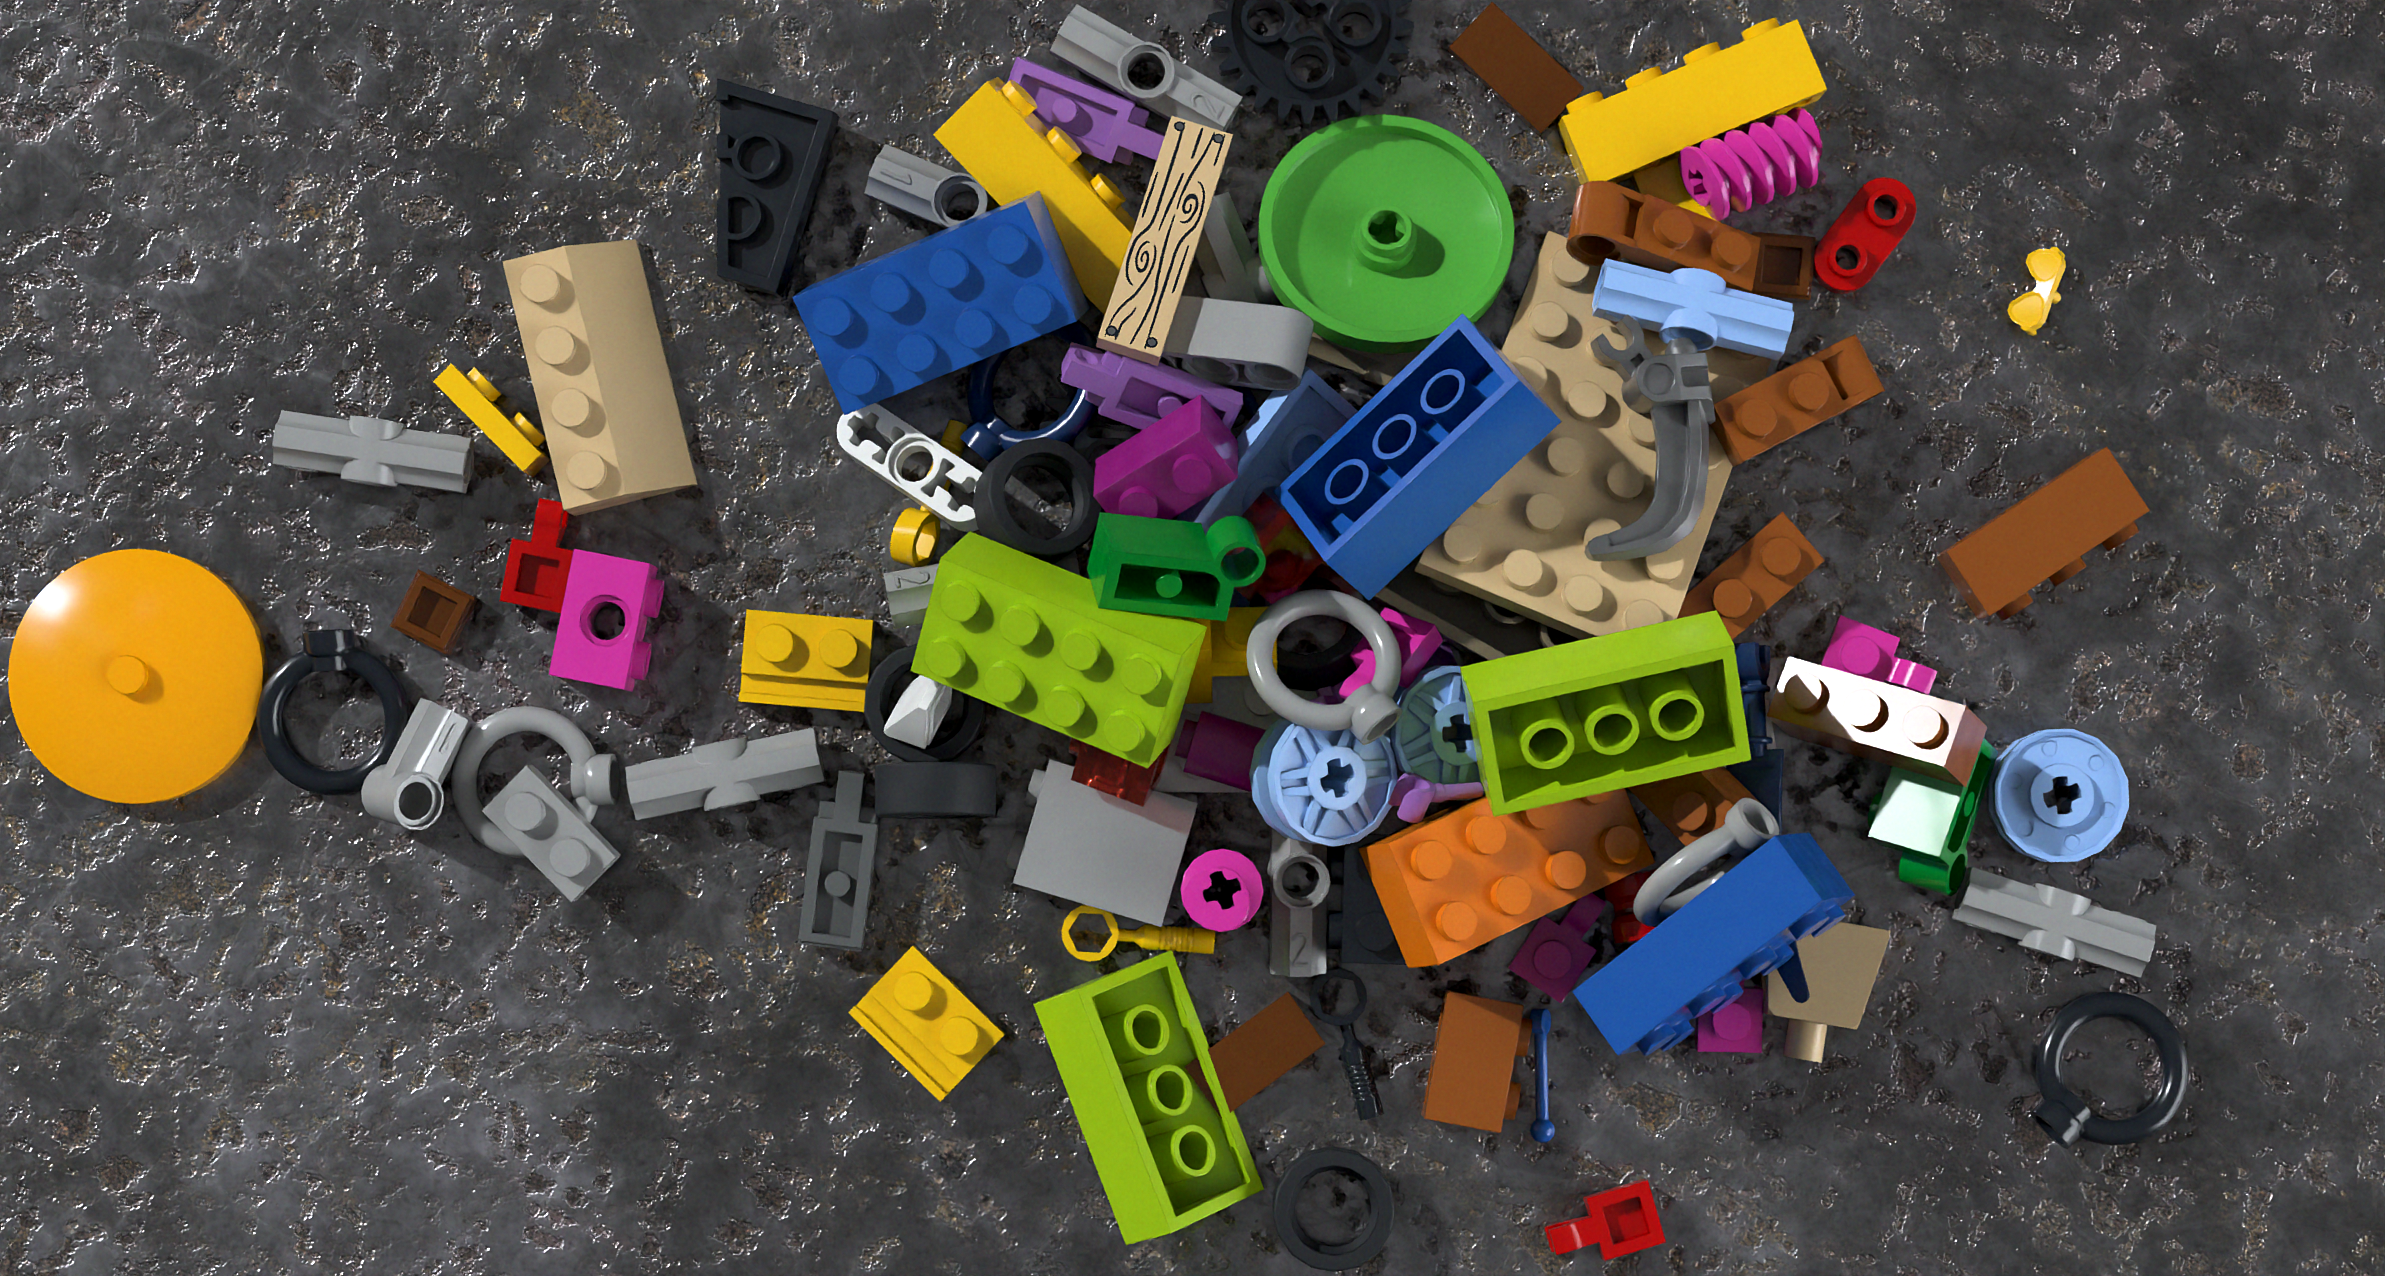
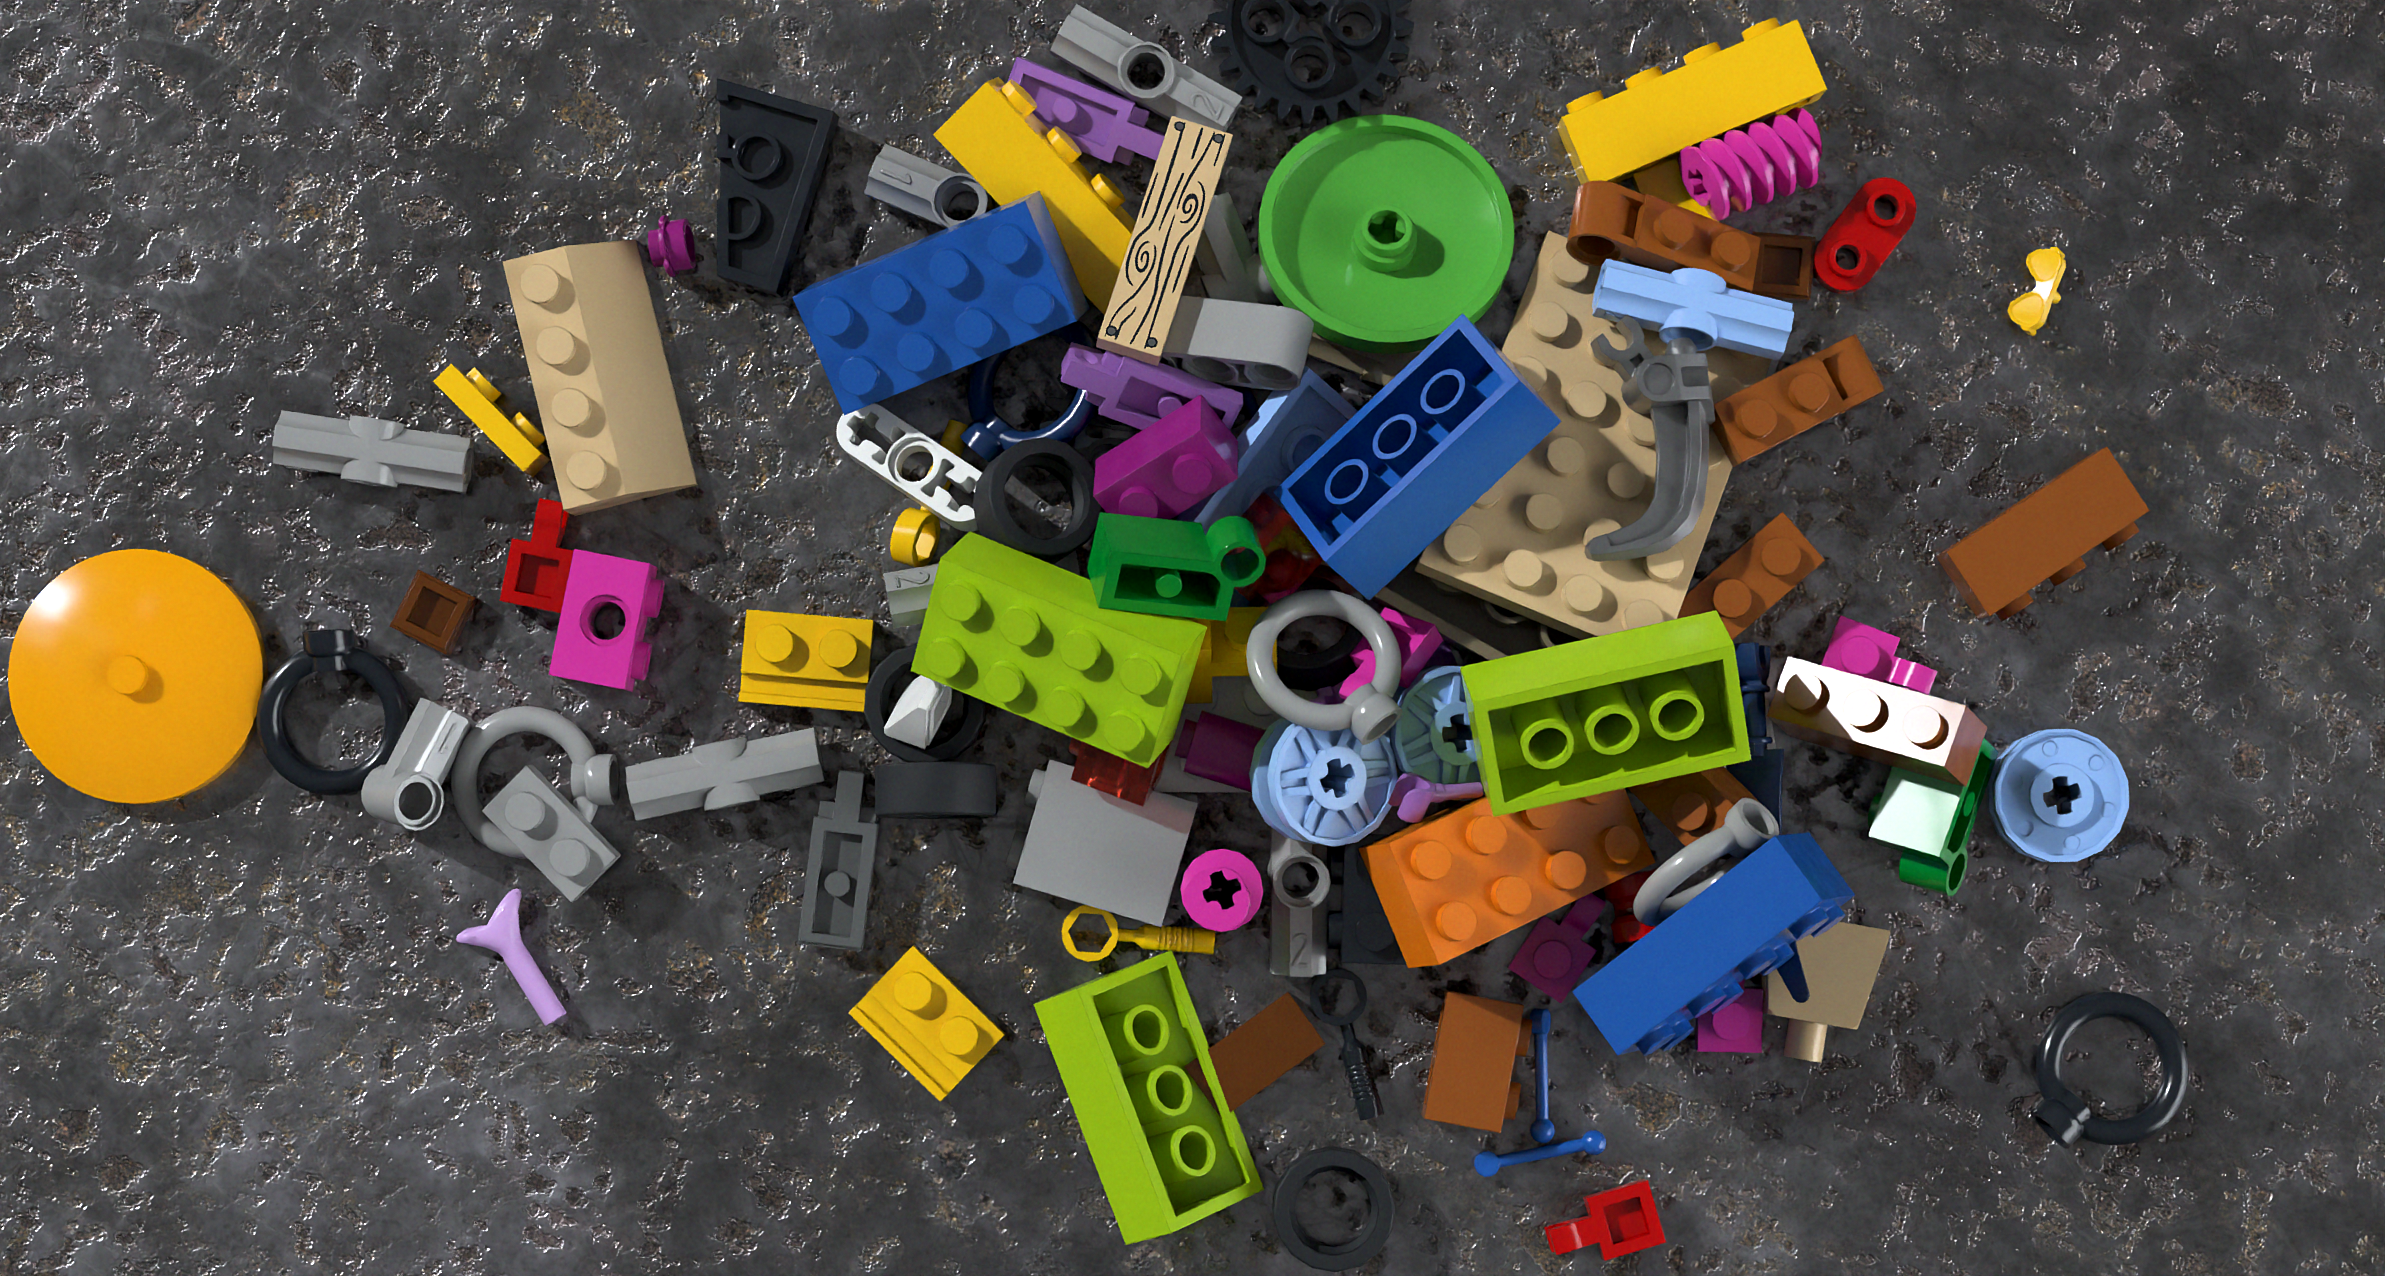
reddish brown tile [1448,2,1584,137] -> none
light grey piece [1952,867,2157,978] -> none
none -> lavender piece [456,889,567,1026]
none -> magenta plate [648,215,696,278]
none -> blue hinge [1474,1130,1606,1177]

